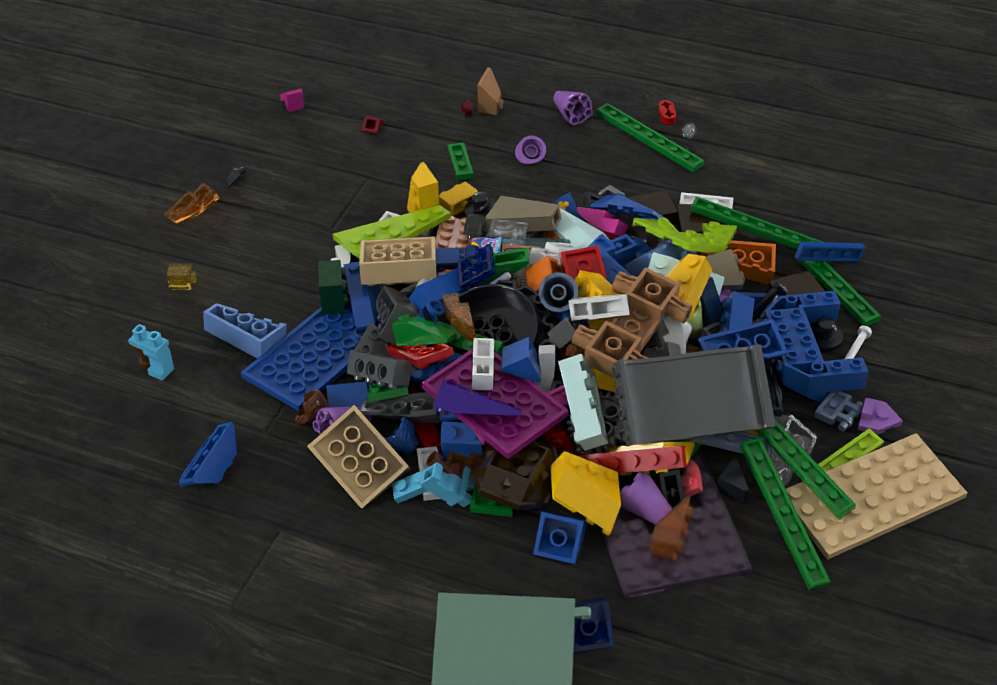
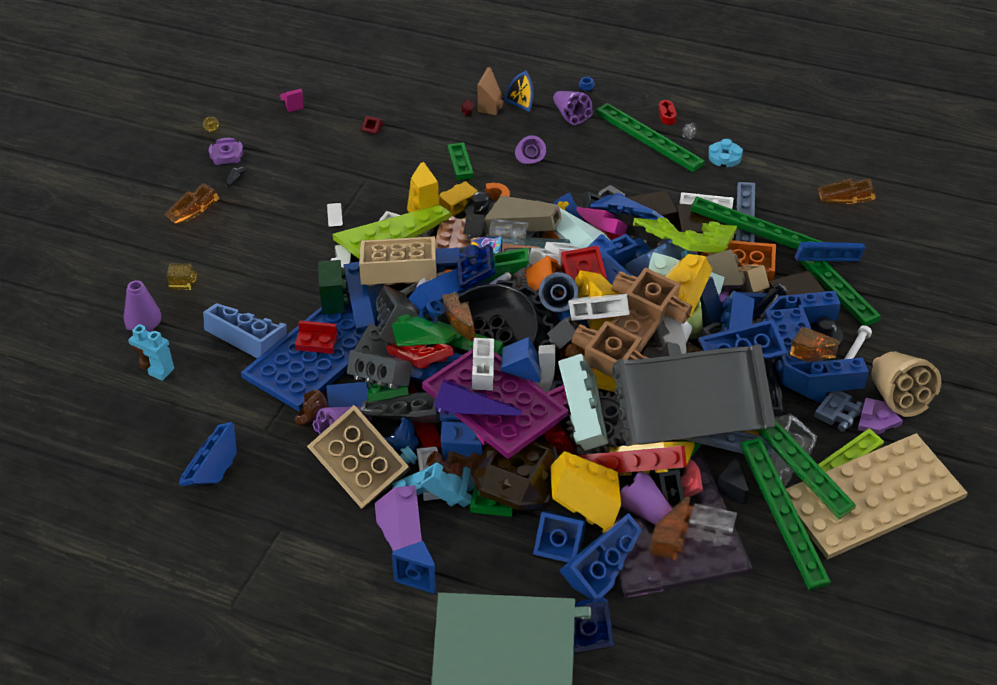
none -> medium lavender cone [123,281,162,332]
none -> clear yellow plate [203,117,219,131]
none -> medium lavender plate [209,138,243,165]
none -> red bracket [295,321,338,354]
none -> white sticker [327,203,343,226]
none -> medium lavender wedge [375,485,422,551]
none -> blue slope [392,541,436,594]
none -> medium azure plate [400,446,418,465]
none -> orange piece [485,183,510,201]
none -> shield [504,71,534,112]
none -> blue wedge [559,513,642,602]
none -> blue plate [579,77,595,91]
none -> clear plate [686,504,737,546]
none -> medium azure plate [708,139,743,167]
none -> sand blue plate [736,182,755,242]
none -> tan brick [737,264,770,293]
none -> clear orange slope [790,326,839,362]
none -> clear orange slope [818,178,876,204]
none -> tan cone [871,351,941,417]

